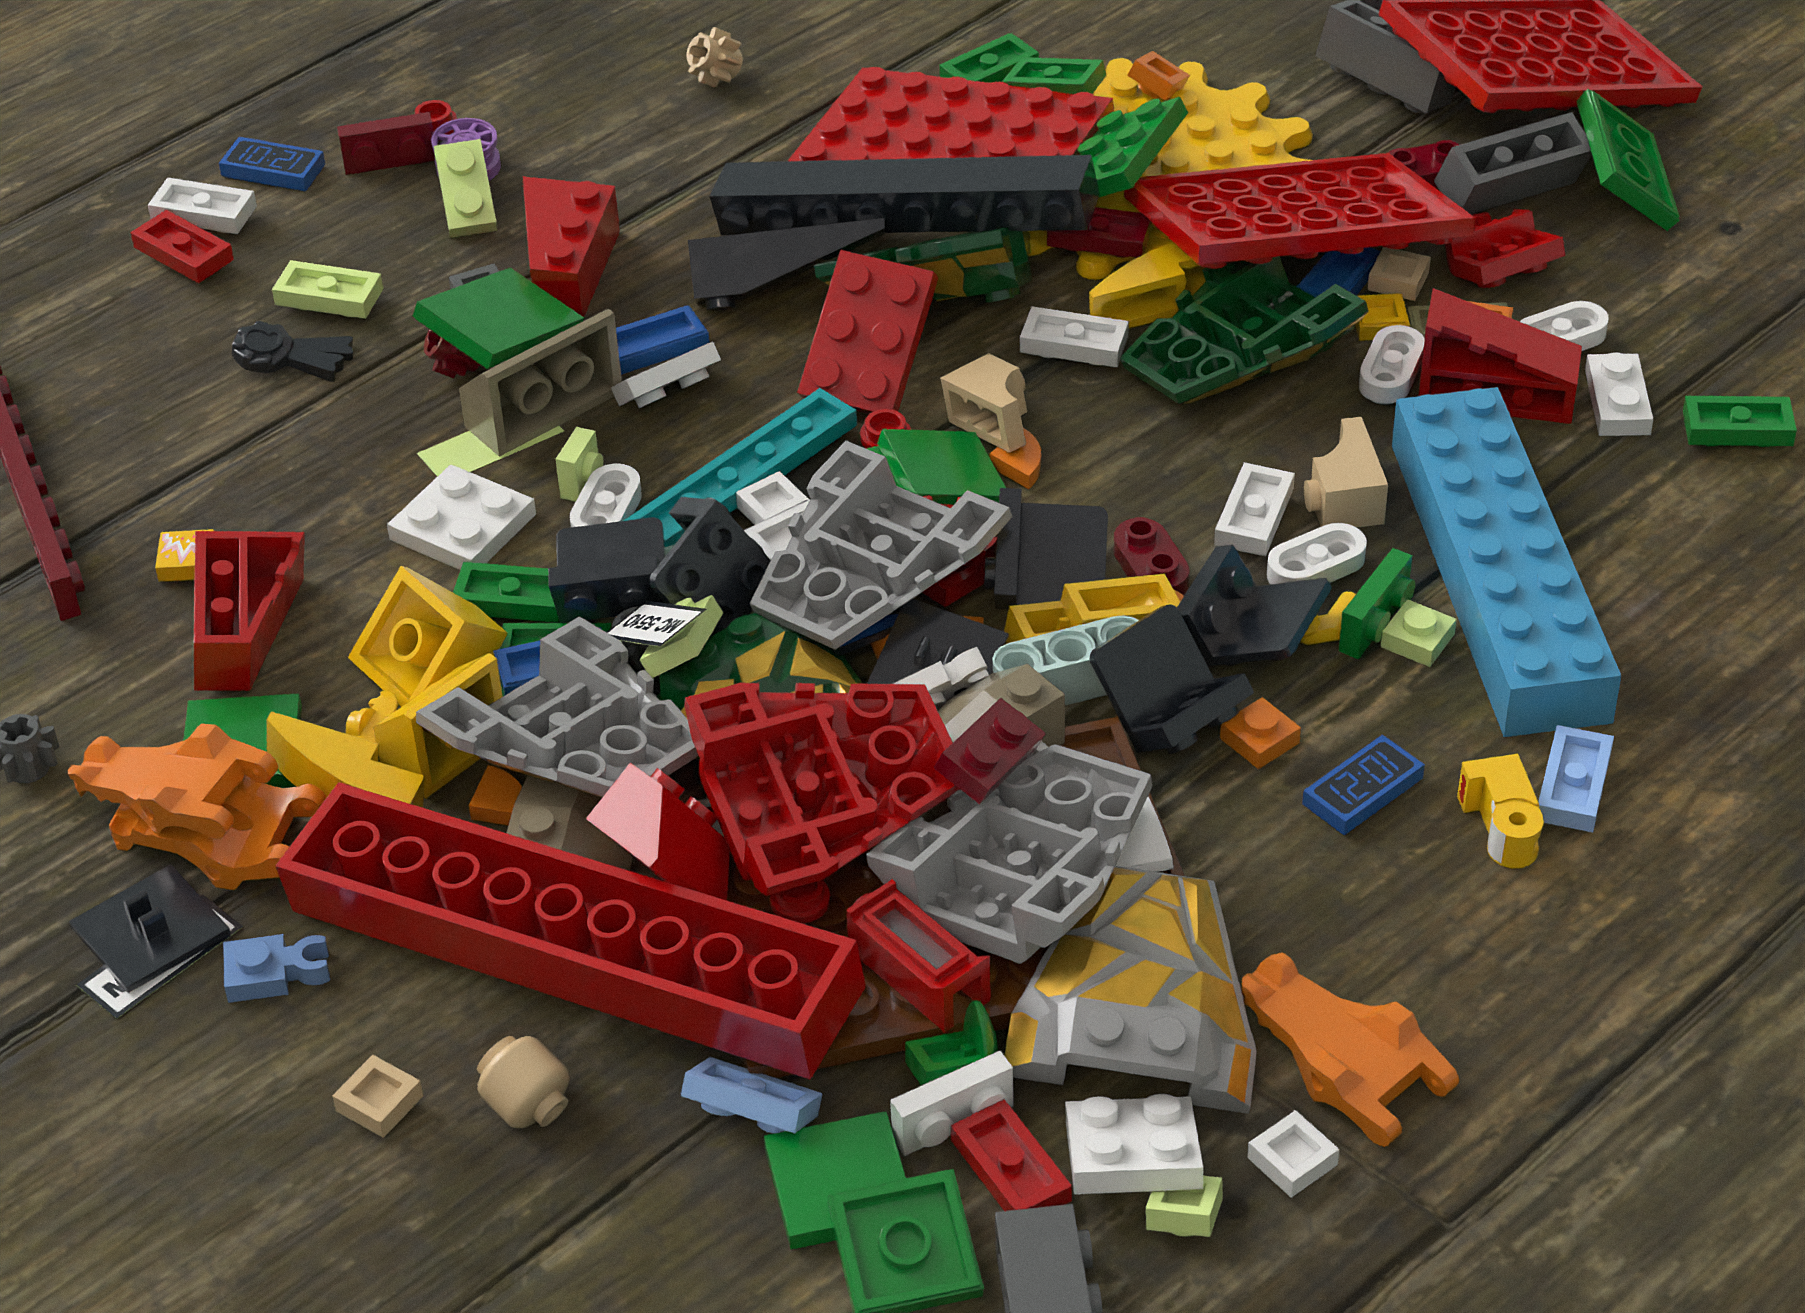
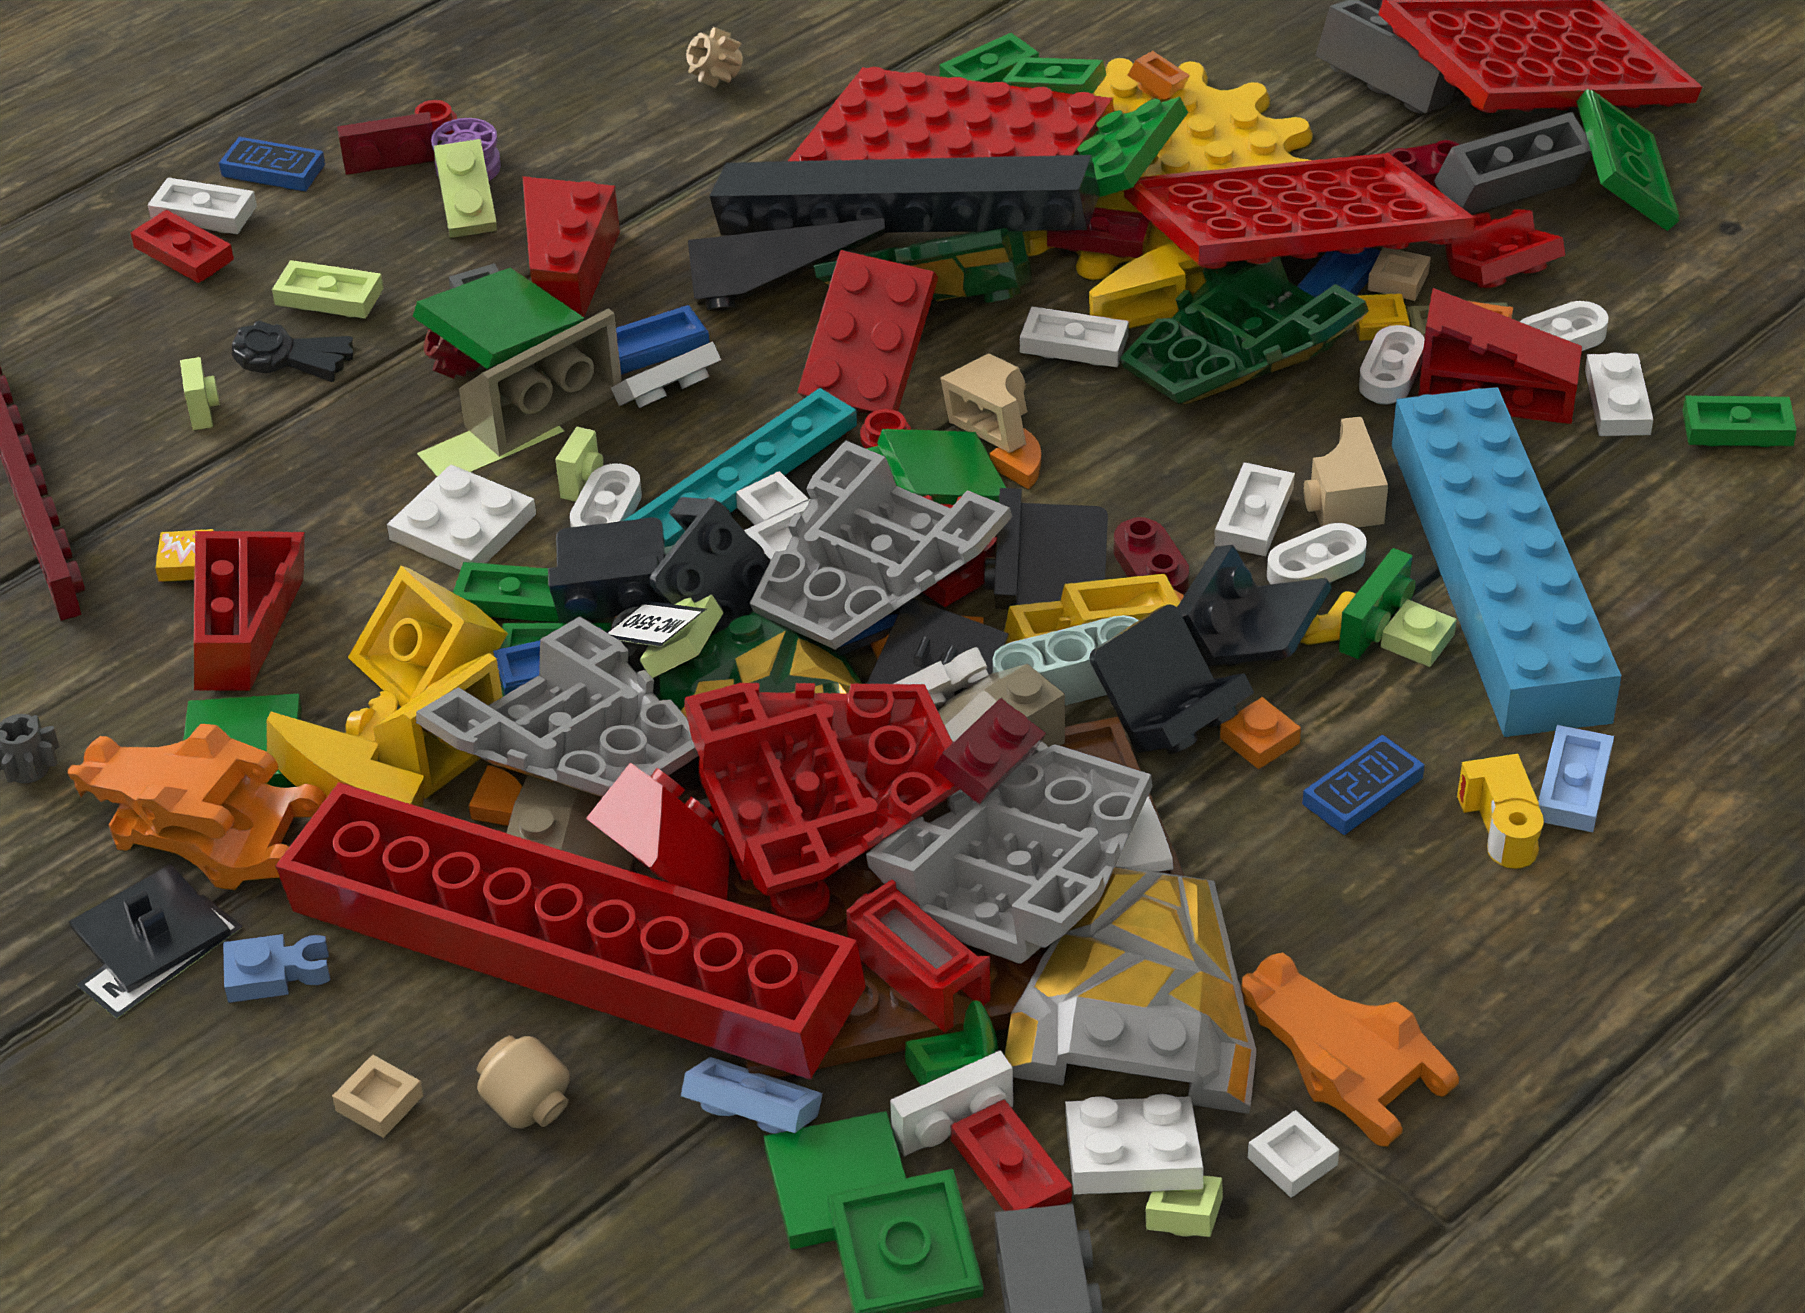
none -> yellowish green plate [180,357,220,430]

